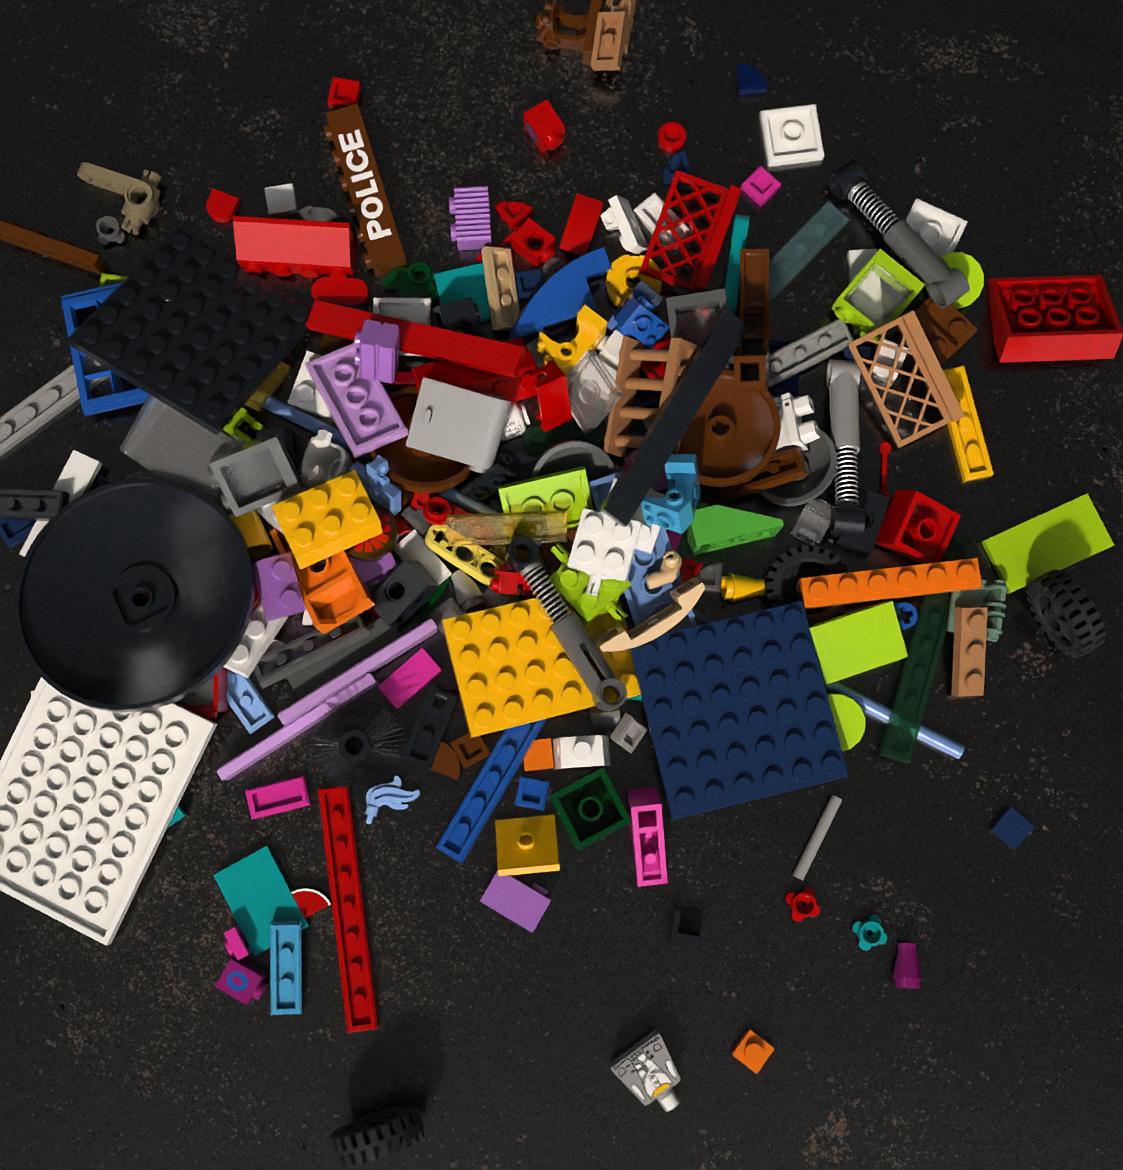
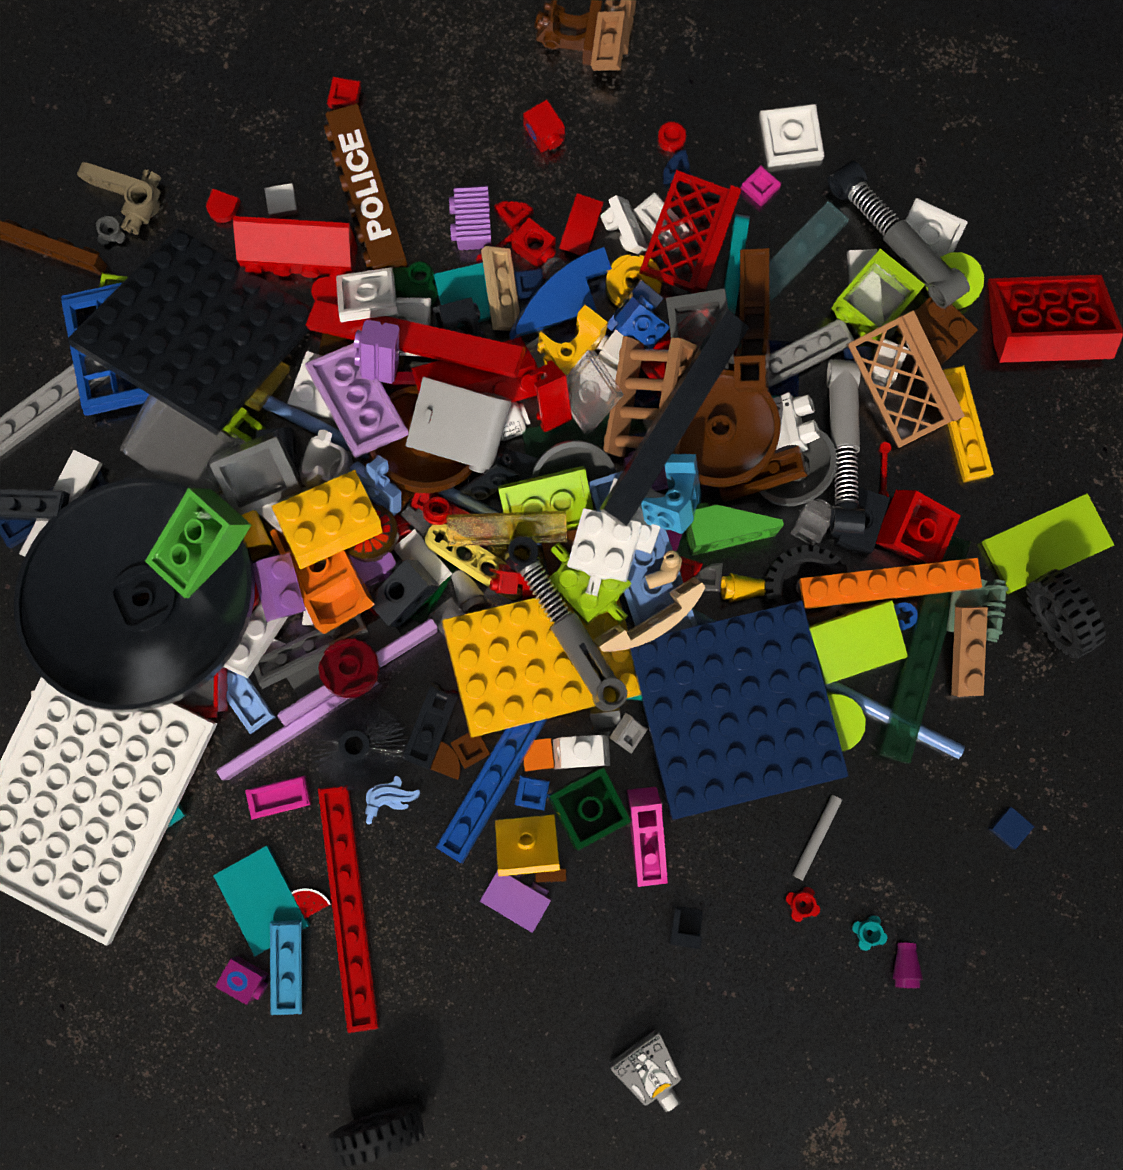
dark pink plate [224,925,253,961] -> none
white tile [298,206,338,222] -> none
dark pink tile [378,648,442,709] -> none
orange plate [731,1028,775,1074] -> none
clear blue tile [736,64,767,95] -> none
none -> bright green slope [145,488,251,598]
none -> dark red tile [318,638,380,698]
none -> white tile [336,267,398,322]
none -> reddish brown tile [535,868,566,882]

